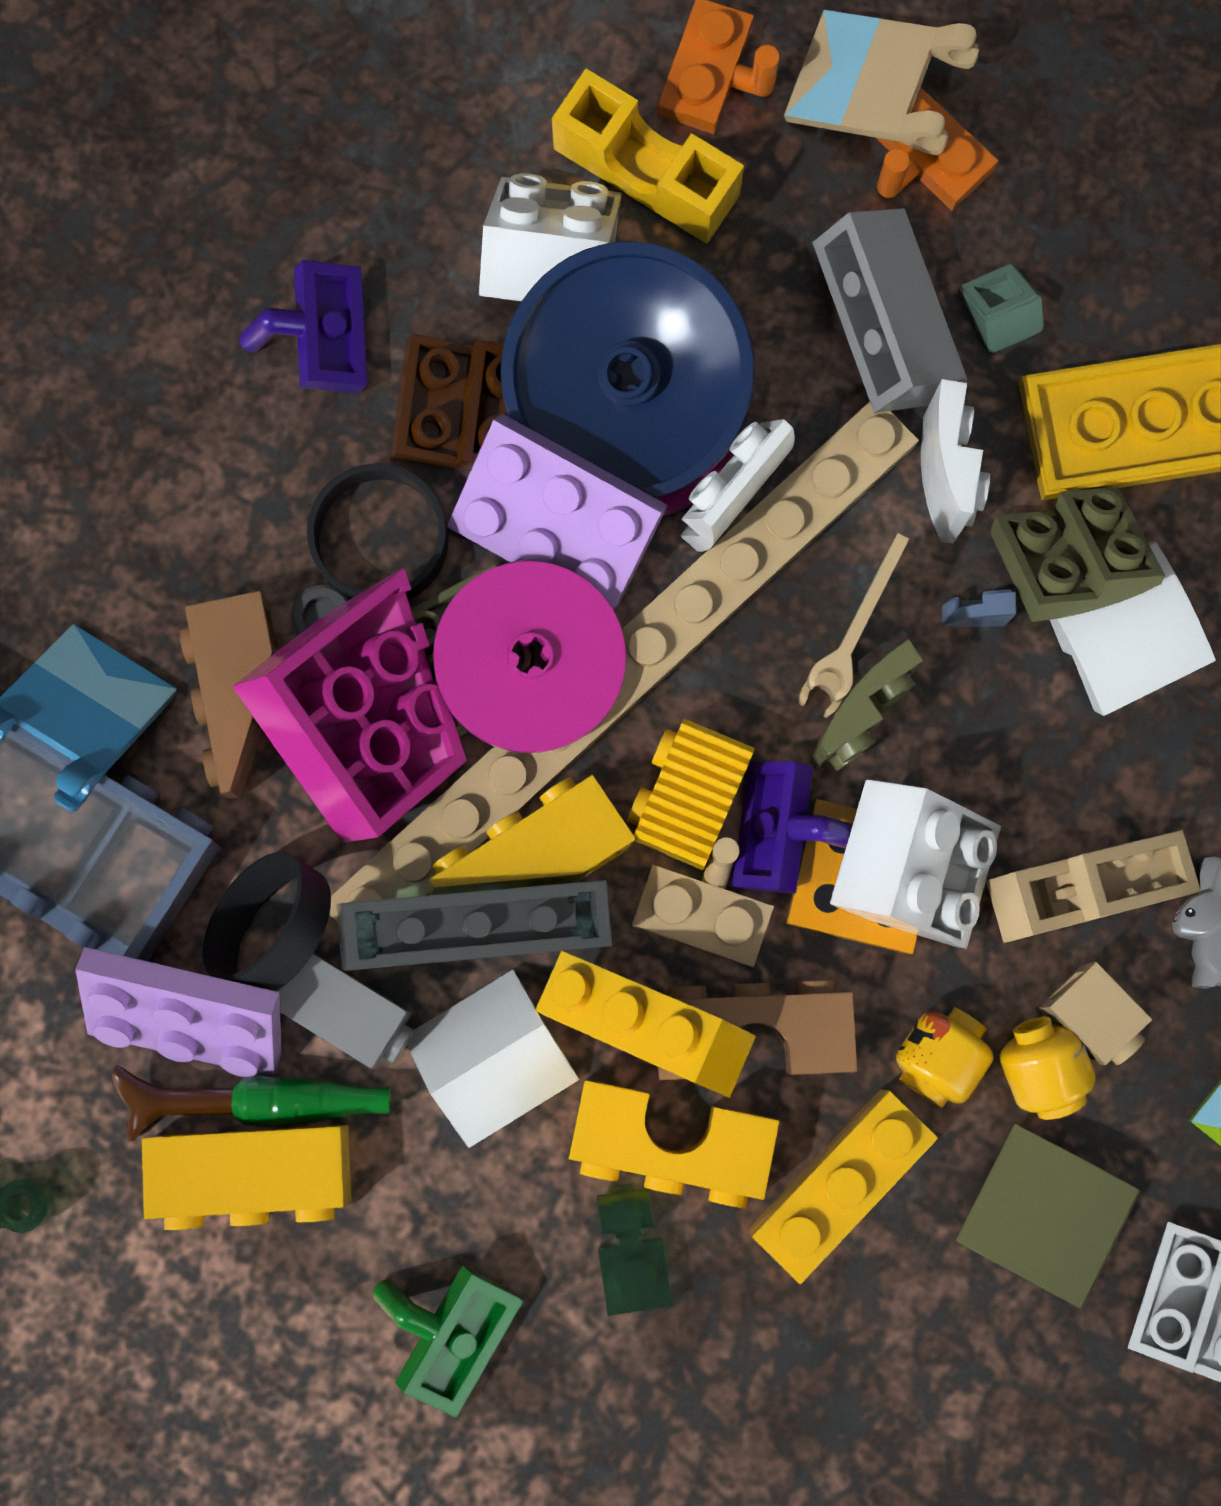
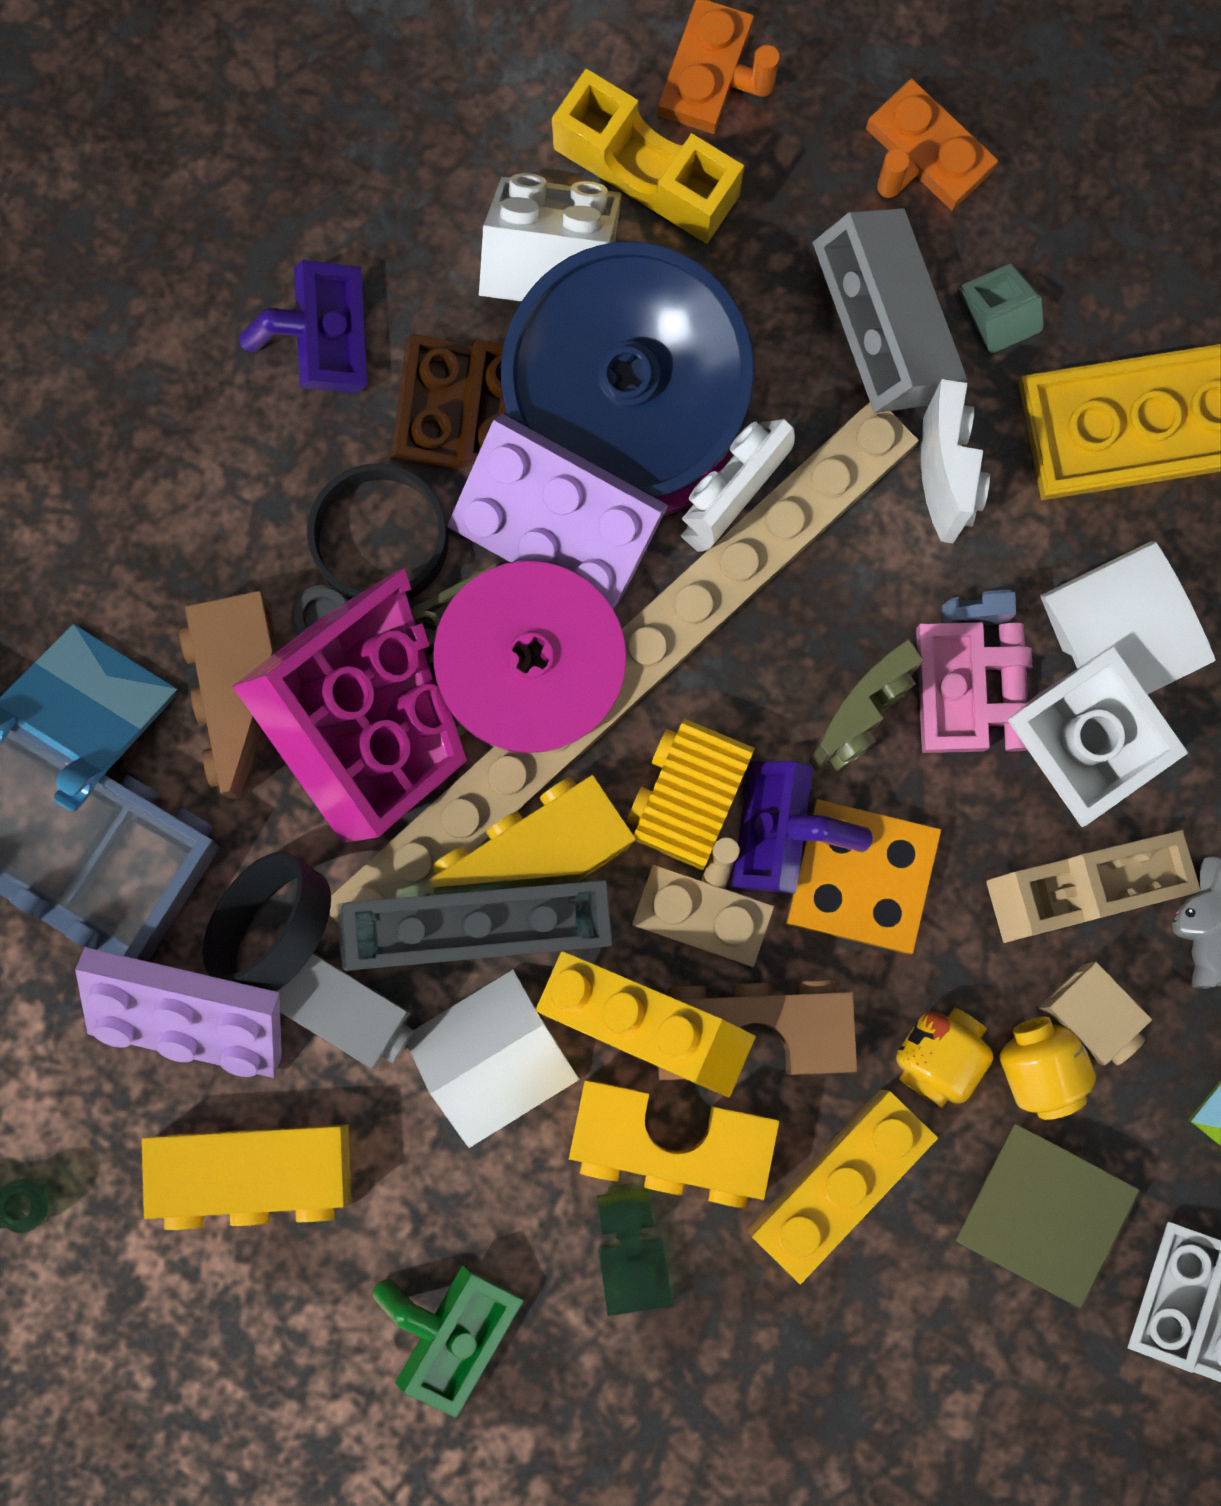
green piece [112,1065,392,1142] -> none
tan flag [784,10,980,155] -> none
tan flag [798,533,909,718] -> none
white slope [830,779,1001,949] -> none
olive slope [990,487,1165,622] -> none
none -> bright pink plate [916,622,1033,753]
none -> white slope [1007,646,1188,827]

